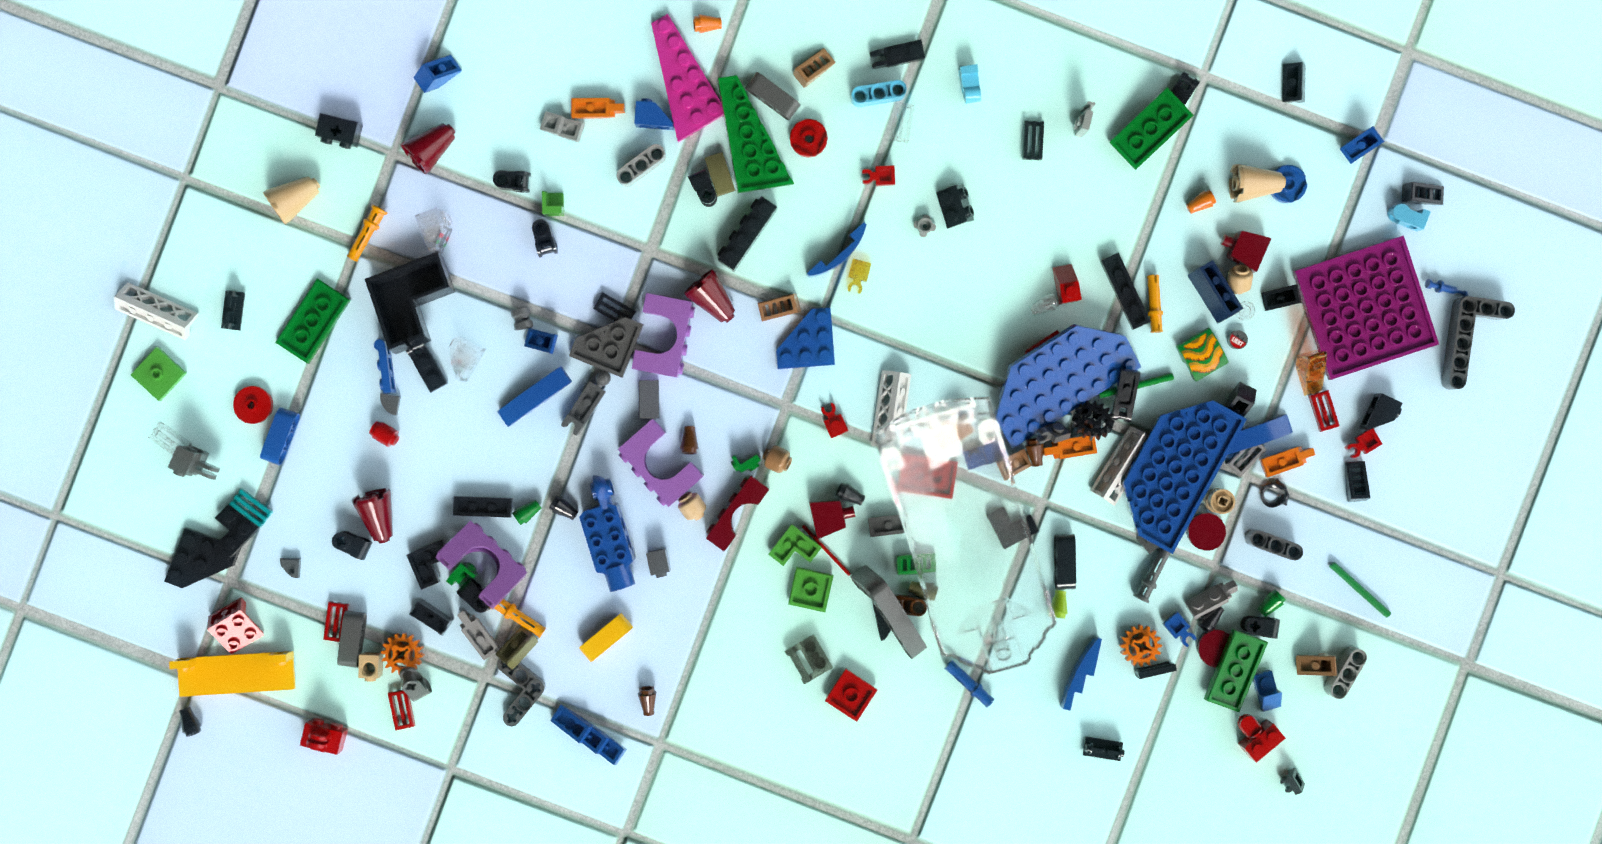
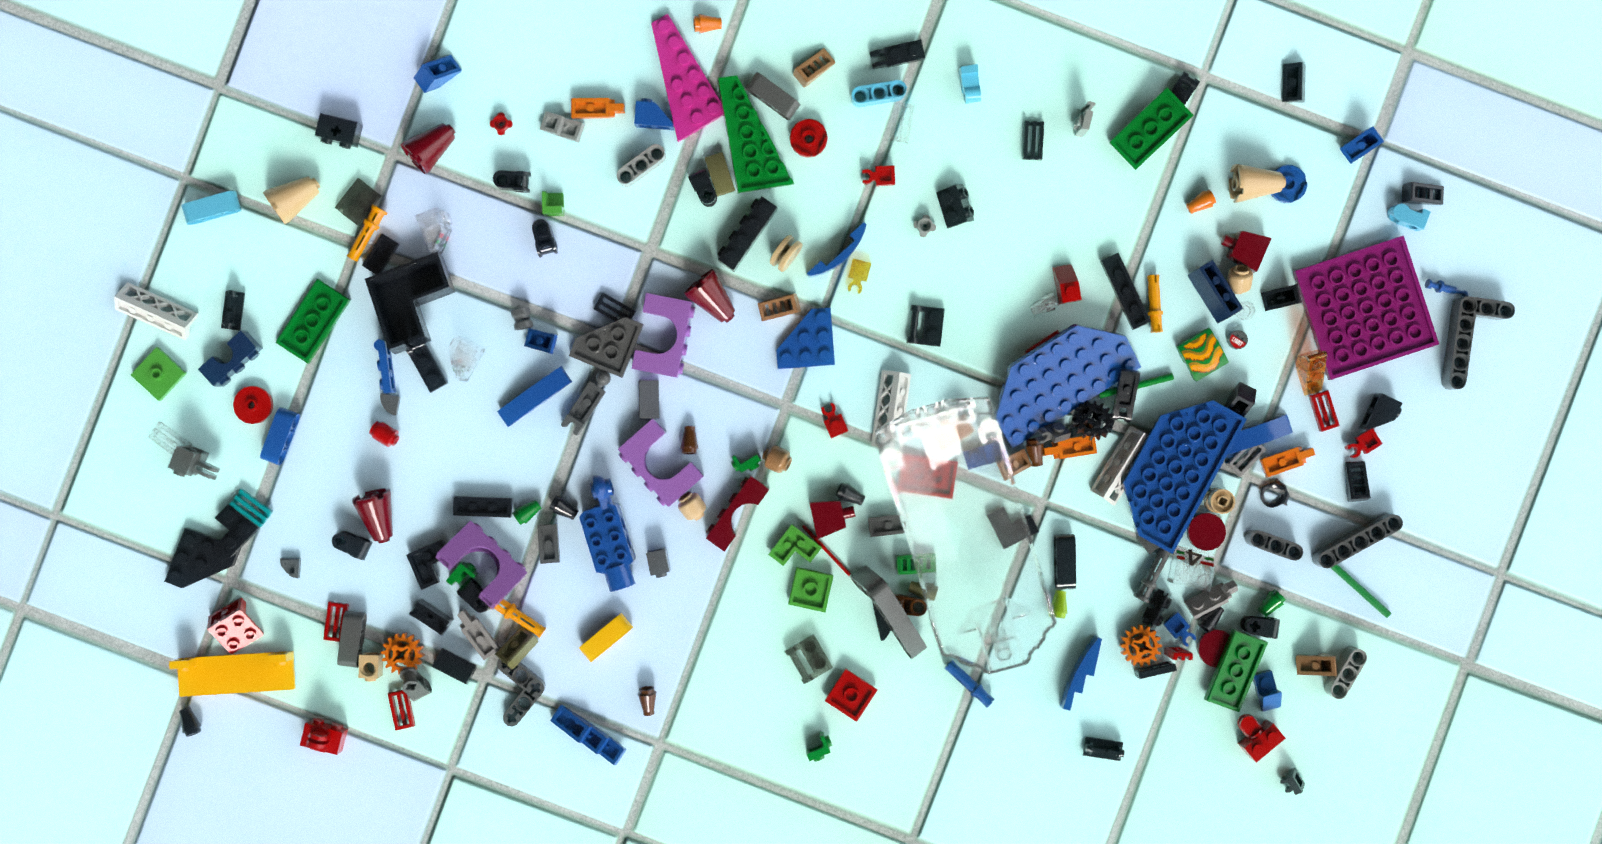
none -> medium azure beam [181,191,241,225]
none -> dark blue arch [198,330,263,387]
none -> clear smoke plate [334,178,382,226]
none -> black tile [362,233,400,274]
none -> black hinge [432,648,477,685]
none -> red plate [490,112,513,136]
none -> dark grey plate [537,524,560,564]
none -> tan head [770,235,803,272]
none -> green bracket [806,732,833,762]
none -> black plate [906,305,945,347]
none -> black hinge [1141,588,1172,629]
none -> red tile [1164,647,1193,660]
none -> clear slope [1167,545,1214,592]
none -> dark grey beam [1312,513,1403,568]

